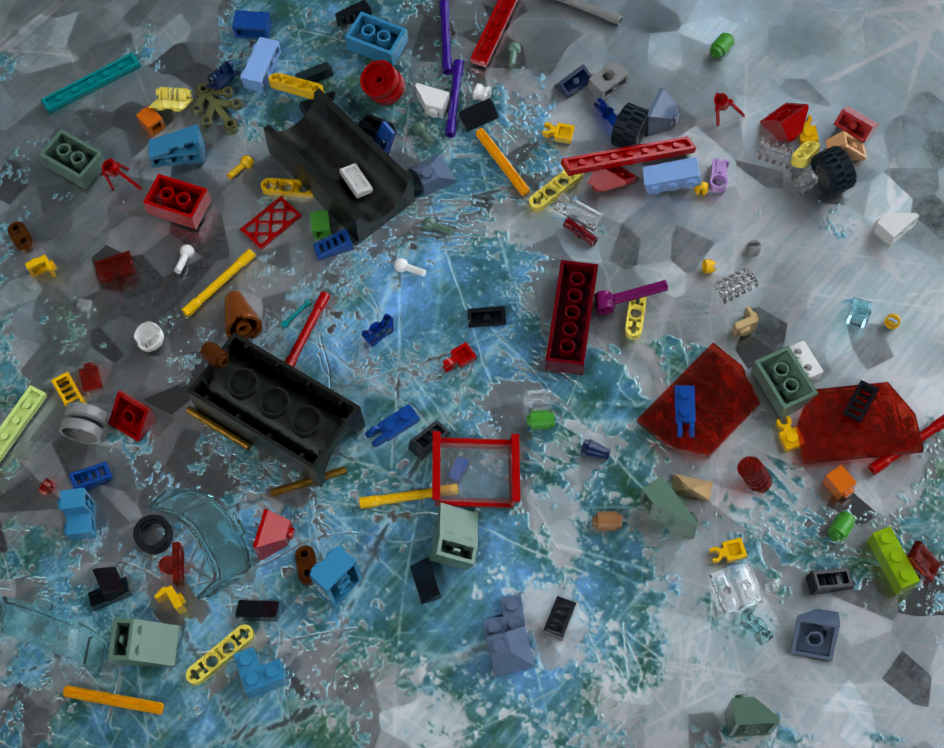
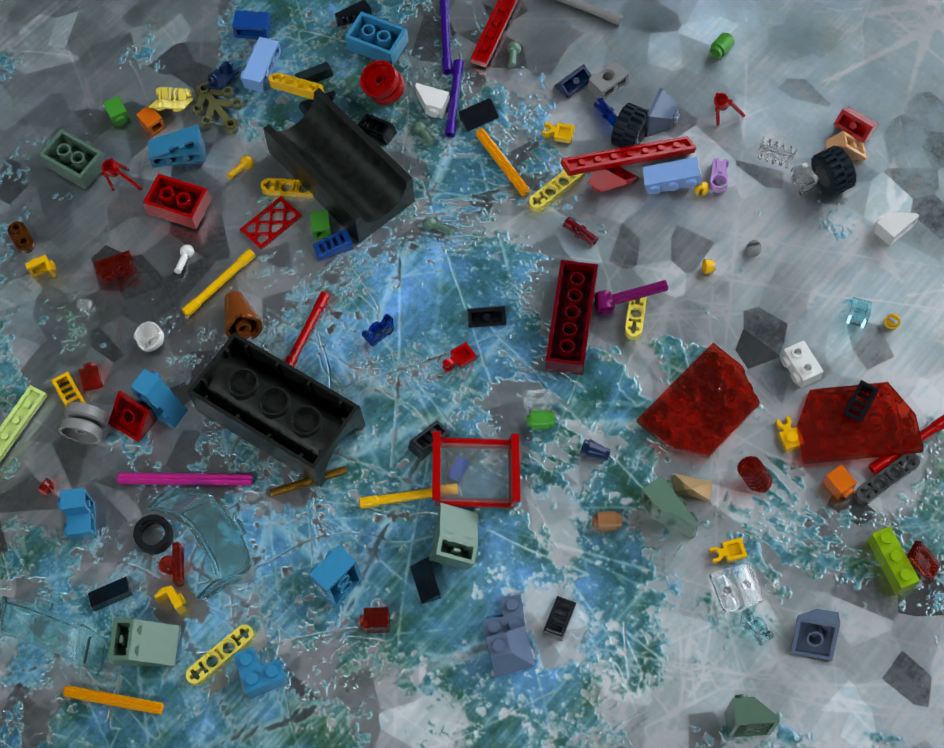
teal tile [40,52,141,115] -> none
blue slope [68,461,113,491] -> none
black slope [93,567,127,602] -> none
pearl gold bar [186,406,252,451] -> none
reddish brown brick [200,342,229,369] -> none
black slope [235,600,280,622] -> none
slope [253,509,295,560] -> none
teal hinge [281,299,311,328] -> none
reddish brown plate [295,545,317,586] -> none
white plate [340,163,373,199] -> none
blue hinge [365,404,420,447] -> none
blue slope [373,121,396,155] -> none
white bar [394,258,426,277] -> none
sand blue slope [409,153,457,196] -> none
white wheel [473,83,492,101] -> none
clear hinge [552,194,604,232] -> none
blue hinge [674,385,696,437] -> none
clear piece [715,267,758,304] -> none
tan bracket [732,306,759,338] -> none
sand green slope [751,346,818,418] -> none
red slope [760,103,809,142] -> none
light yellow beam [791,140,821,168] -> none
yellow plate [798,115,819,146] -> none
black slope [806,568,854,595] -> none
bright green brick [827,511,856,542] -> none
none -> bright green brick [103,96,130,128]
none -> dark pink axle [117,473,253,486]
none -> dark azure wedge [130,369,188,428]
none -> clear red brick [360,607,390,634]
none -> dark grey beam [854,452,920,505]

